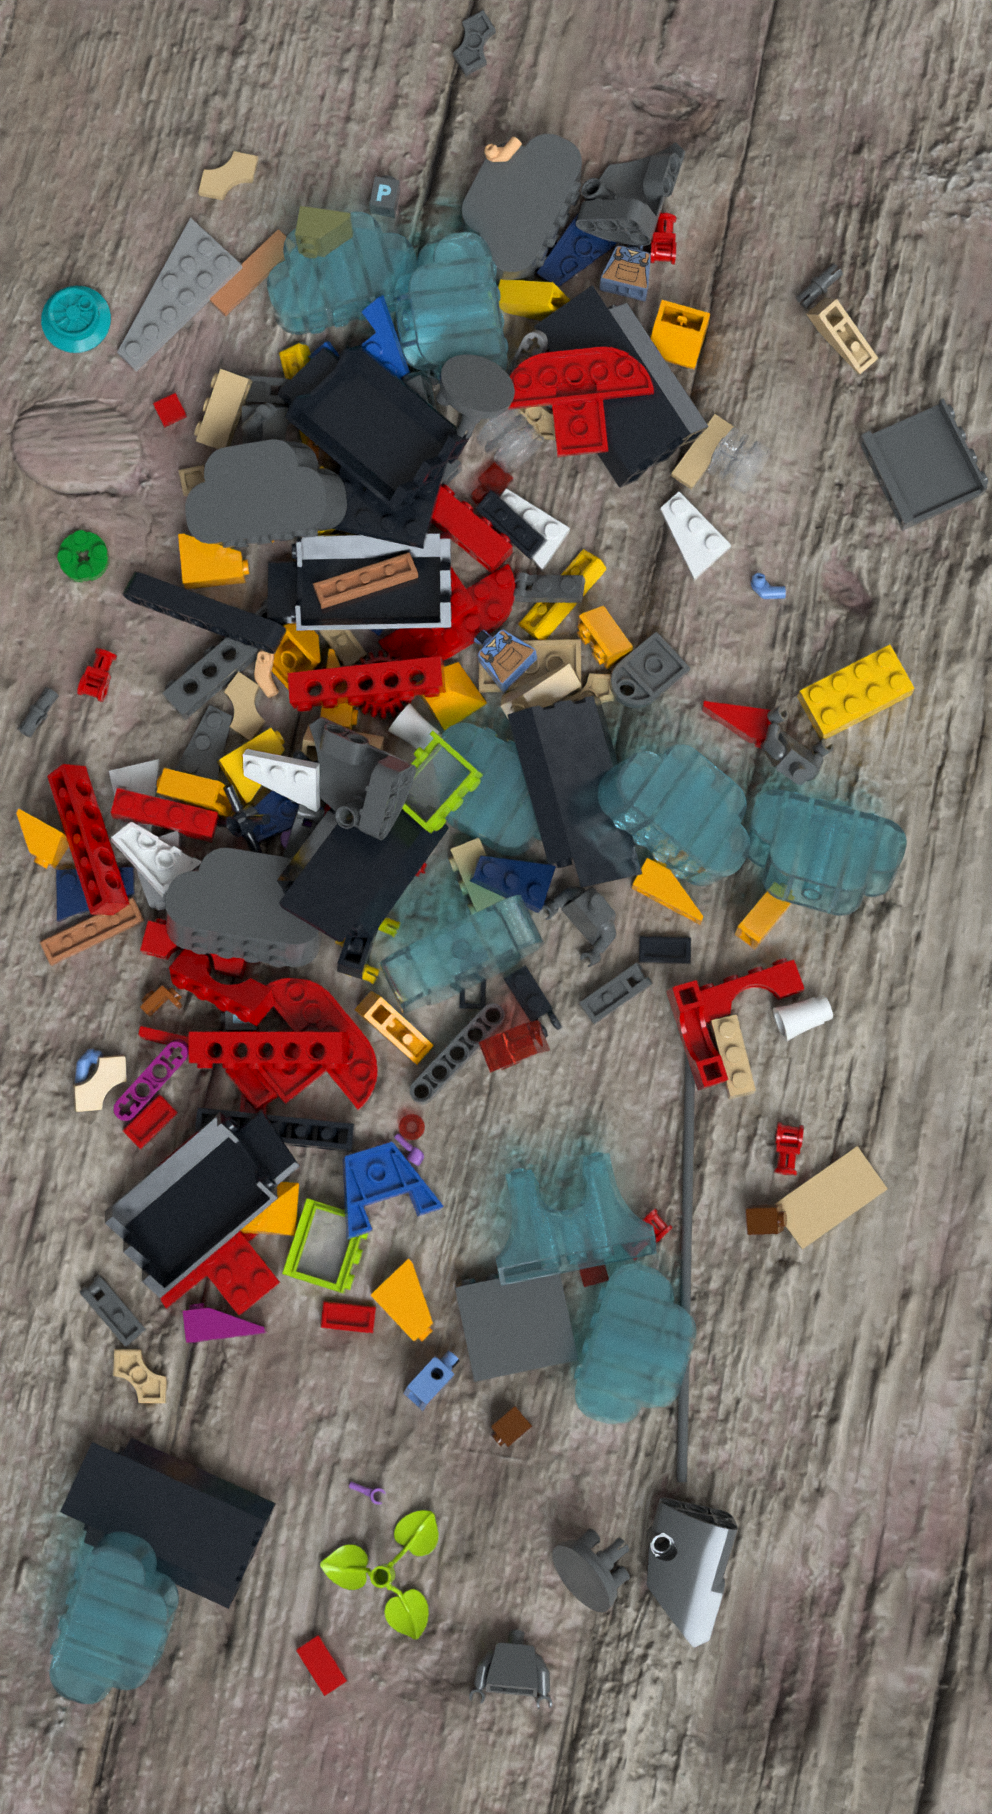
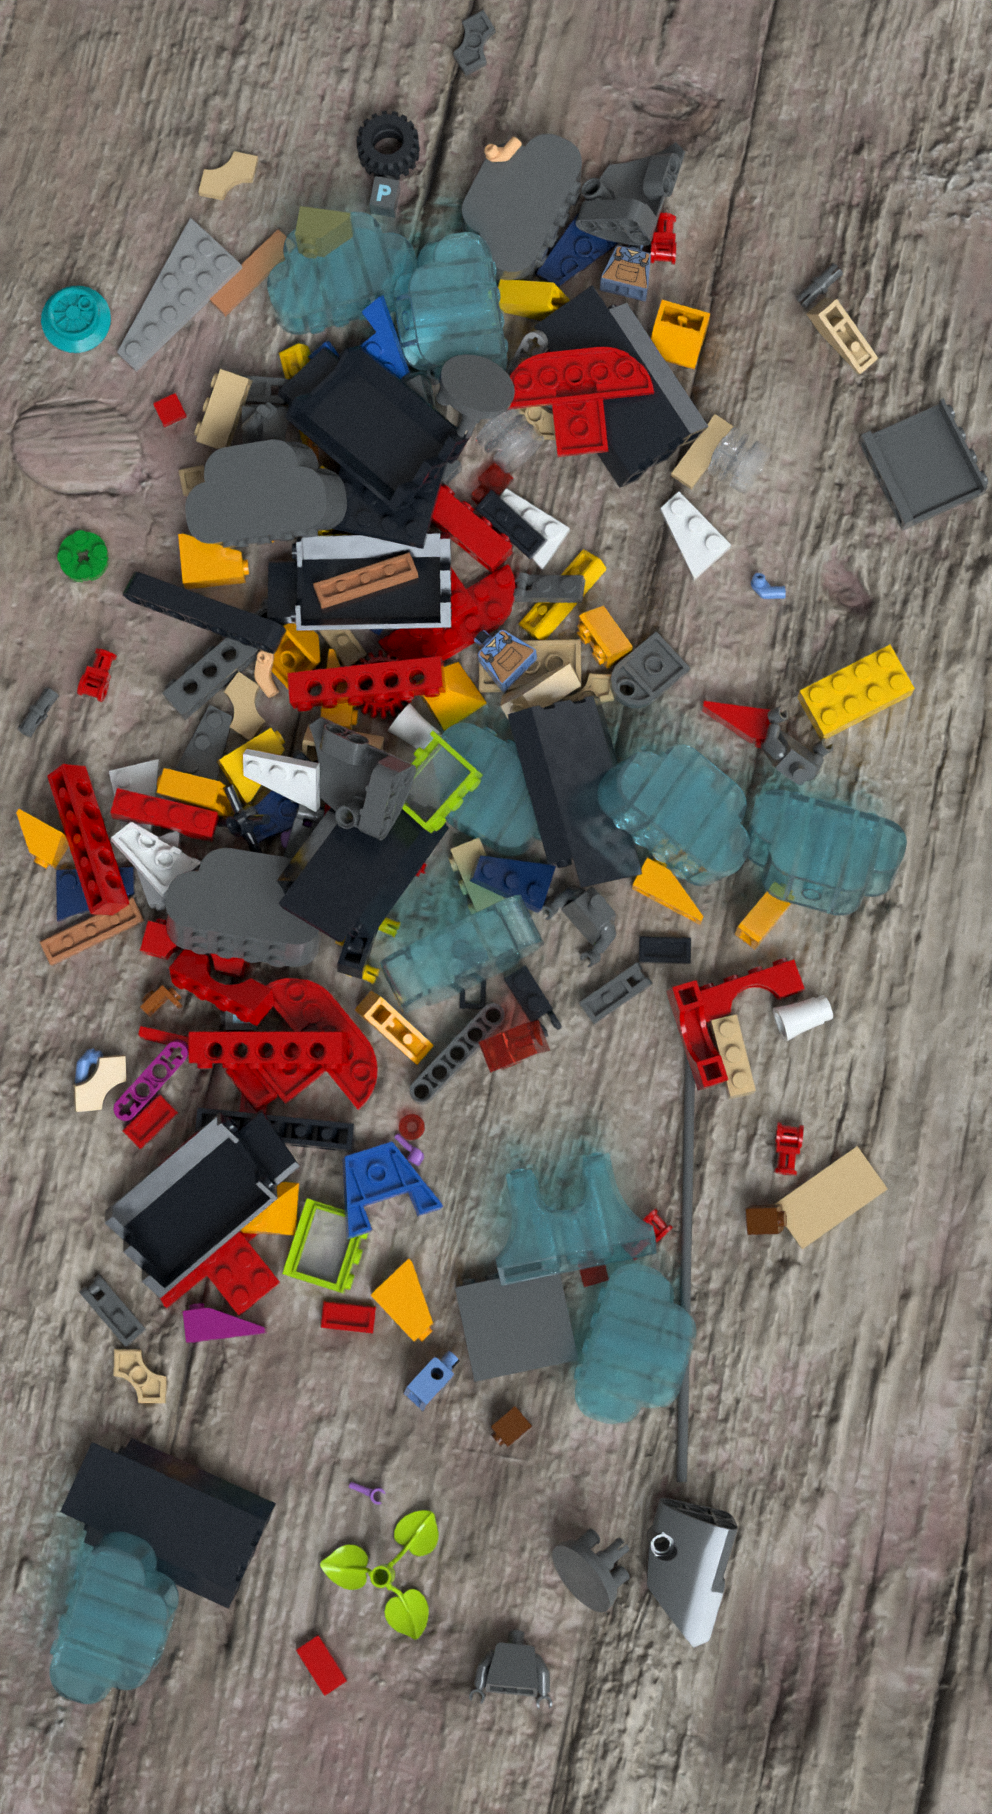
none -> black tyre [356,111,420,180]

